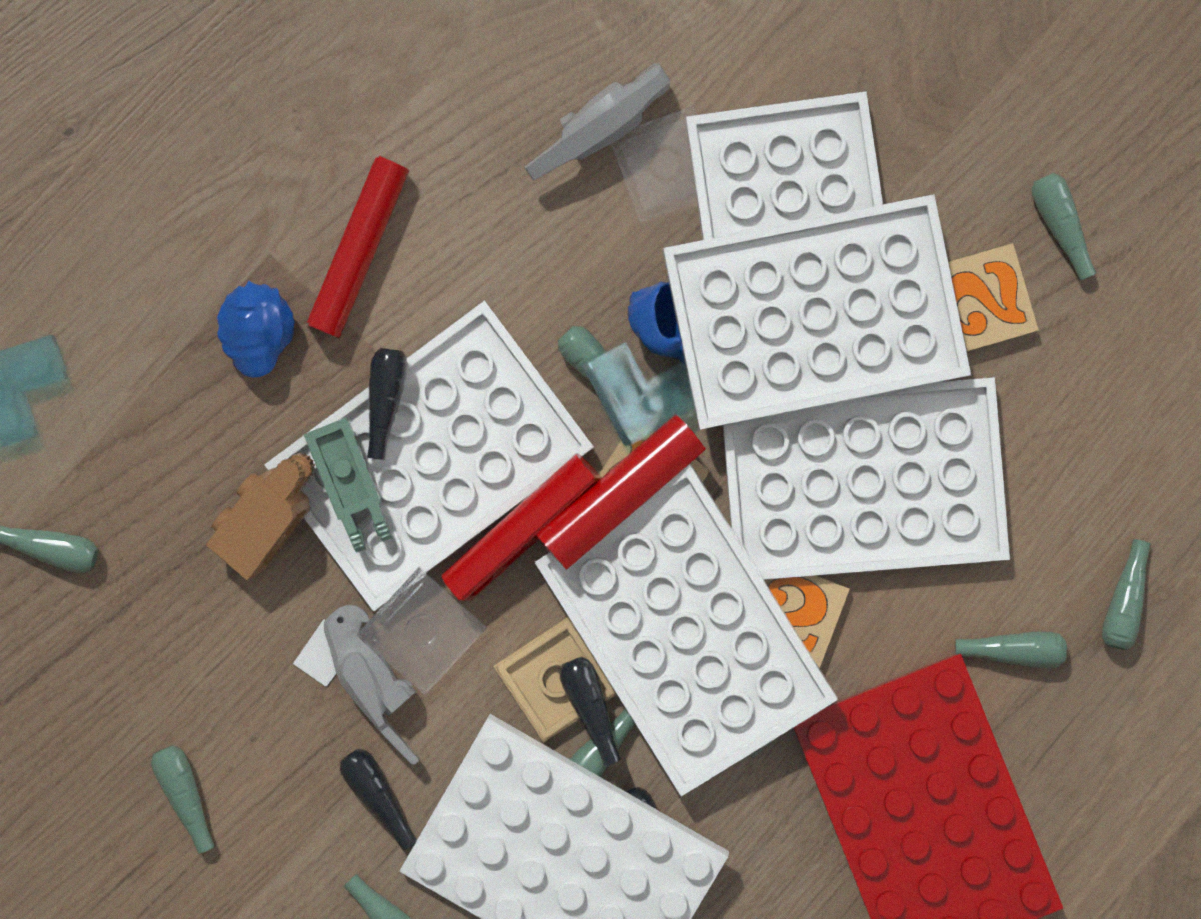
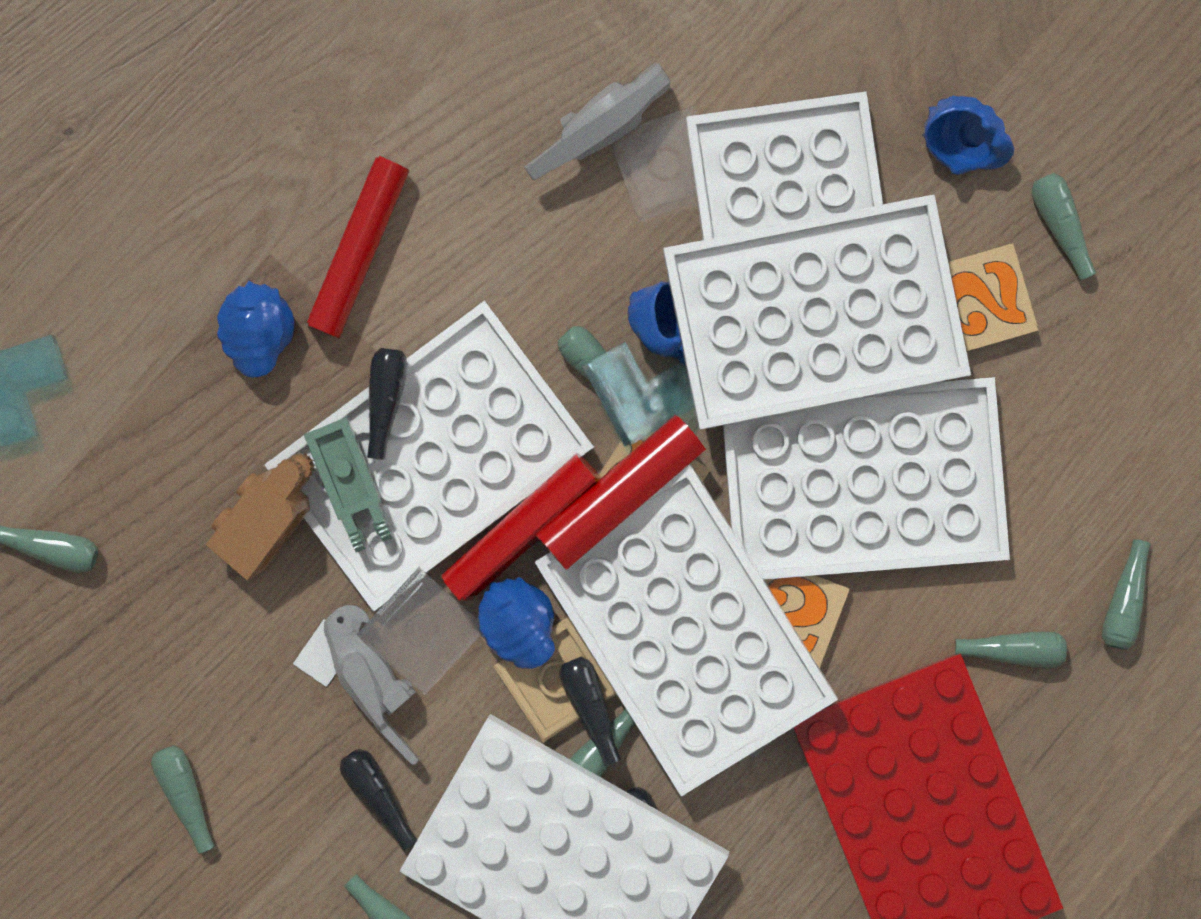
none -> blue hair [478,577,555,669]
none -> blue hair [922,96,1015,175]

